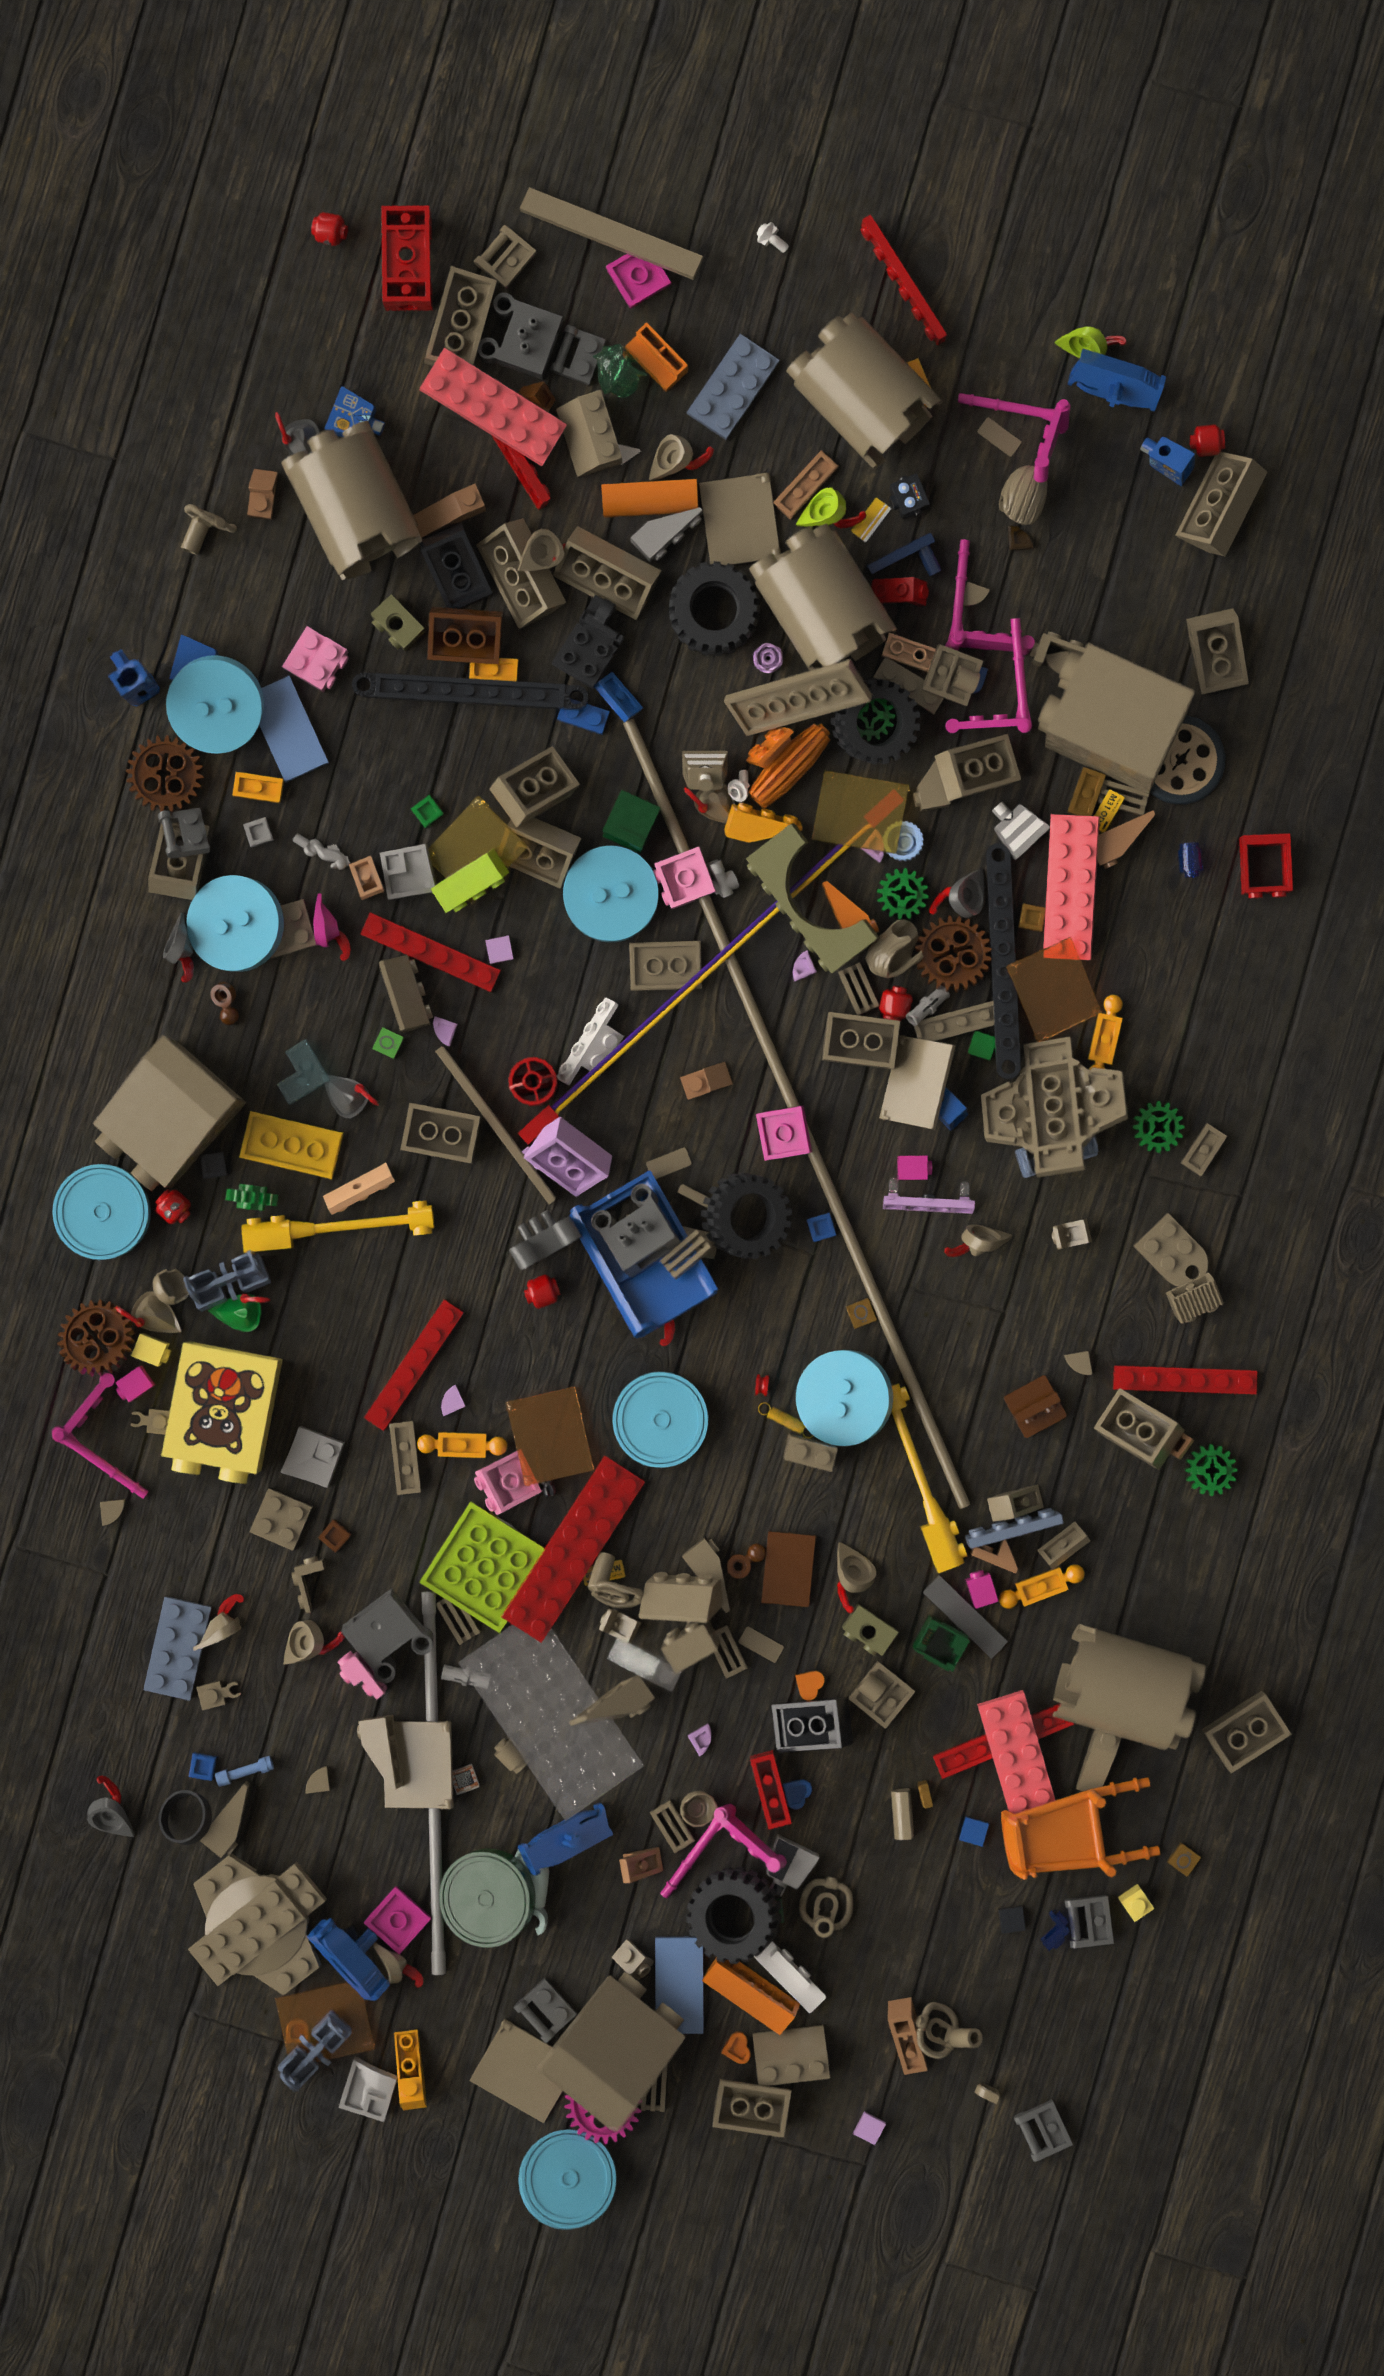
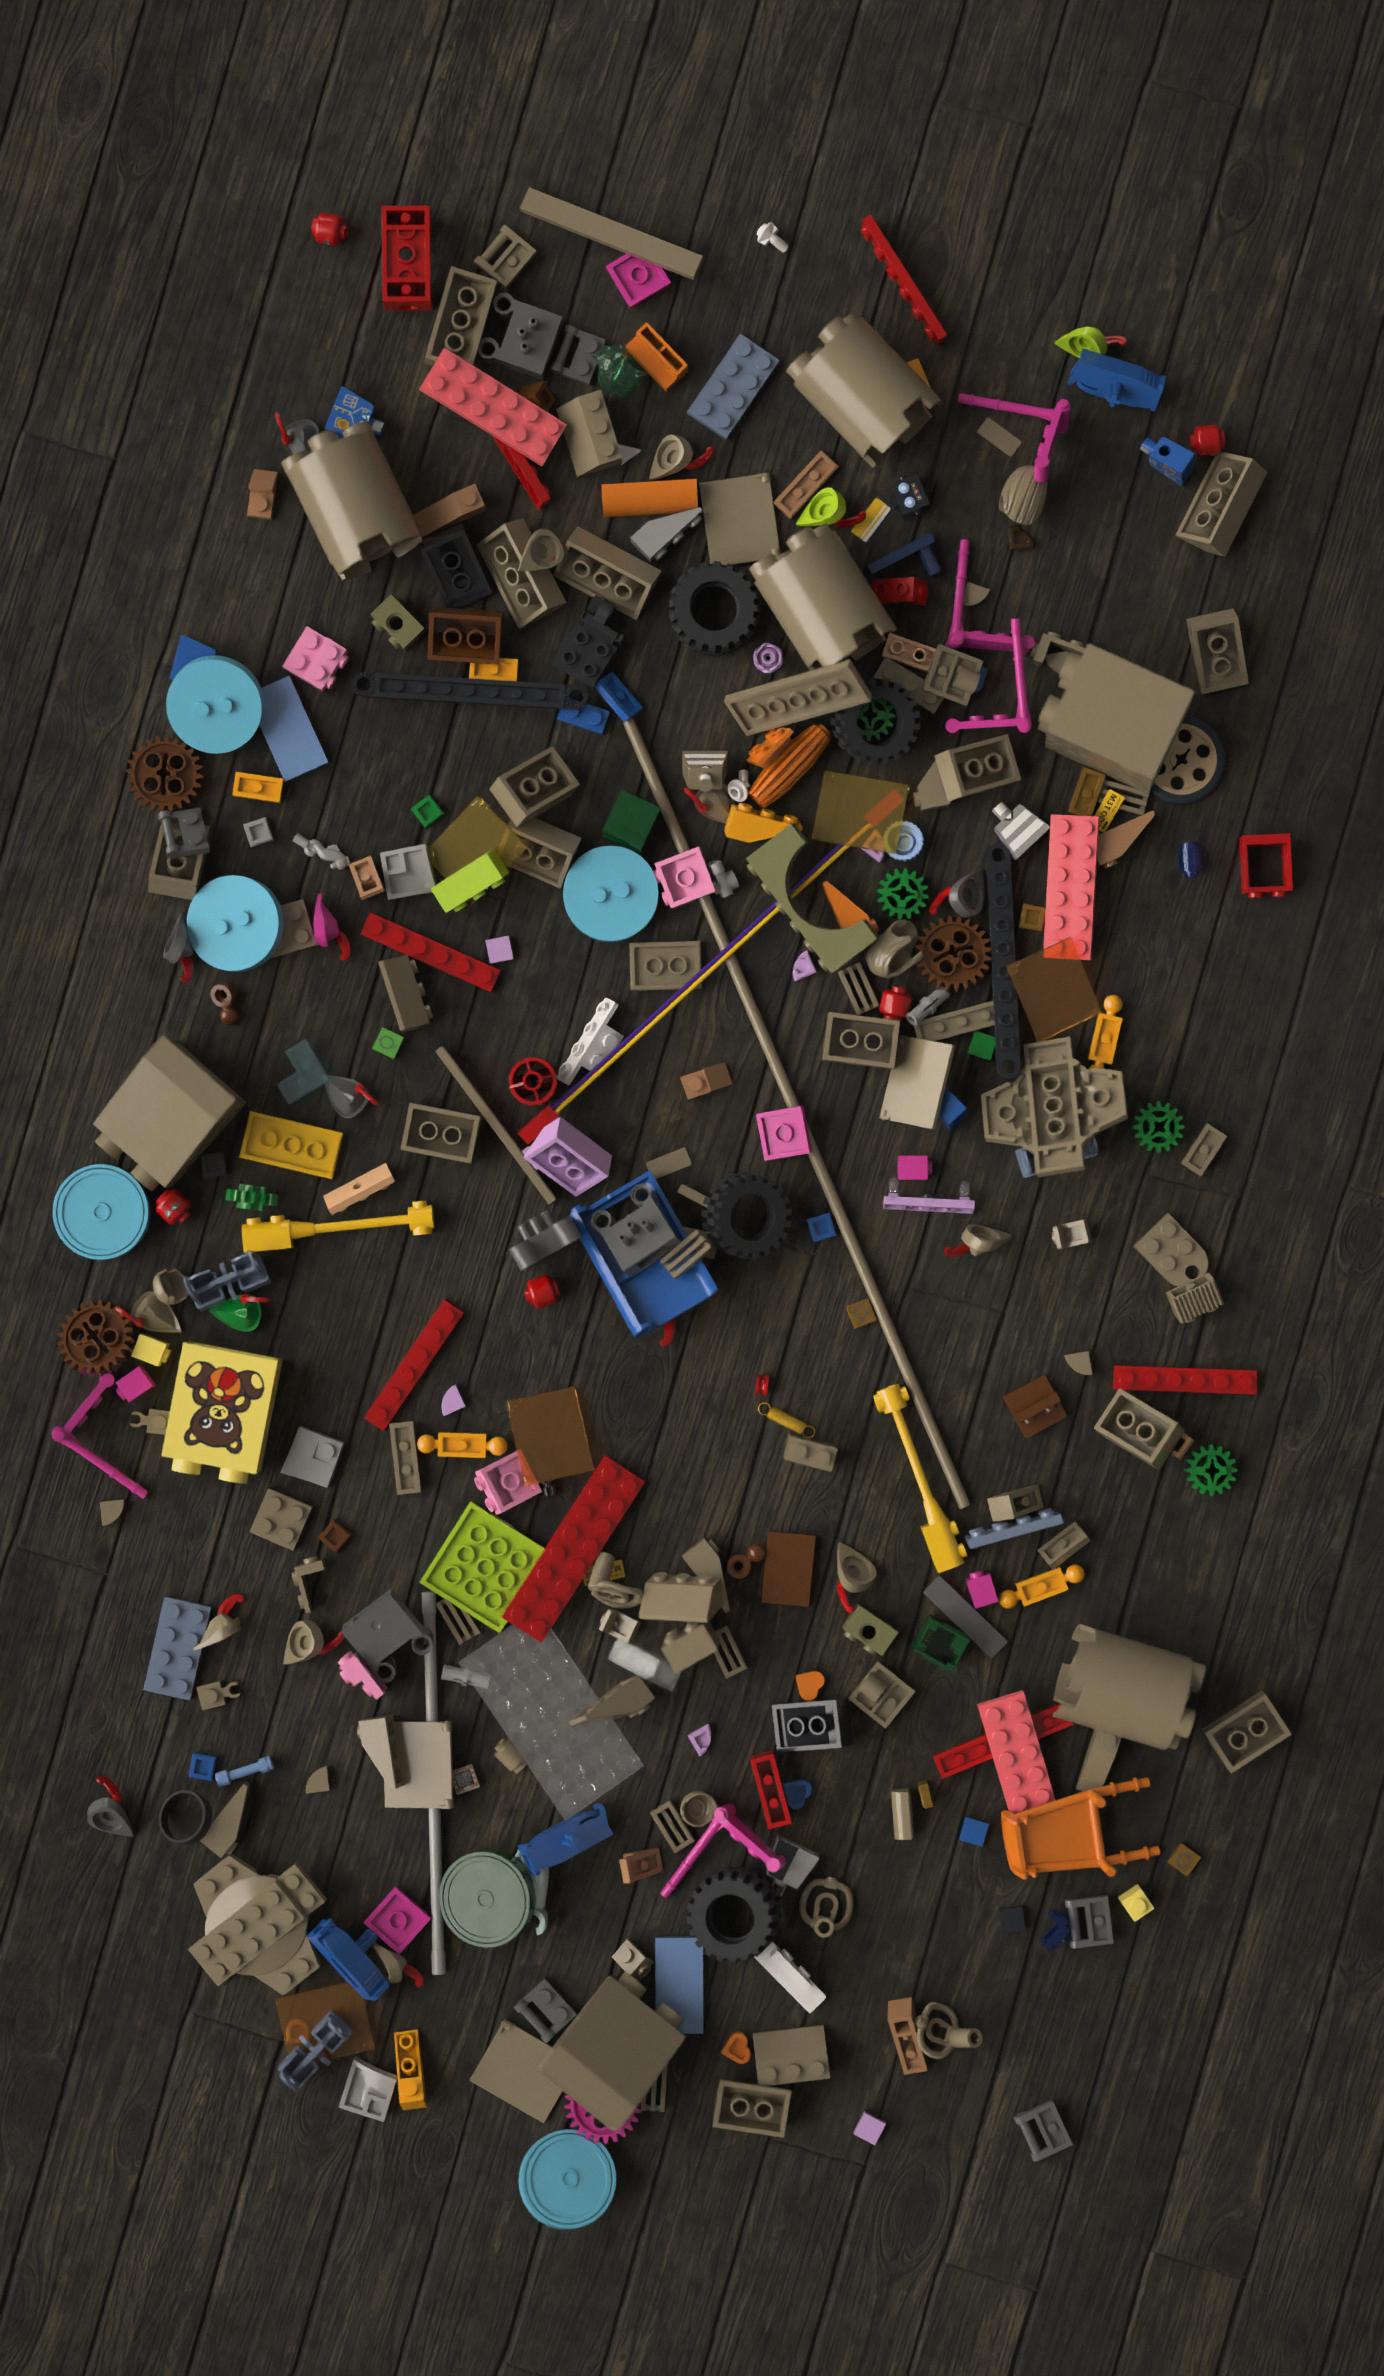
blue piece [109,649,160,707] -> none
dark tan piece [180,504,237,555] -> none
lavender tile [433,1017,458,1047] -> none
medium azure brick [613,1371,708,1468] -> none
orange brick [702,1957,800,2035] -> none
dark tan sticker [739,1627,784,1663] -> none
medium azure brick [796,1350,893,1446] -> none
medium nougat slope [970,1539,1018,1573] -> none
dark tan tile [975,2083,1000,2104] -> none

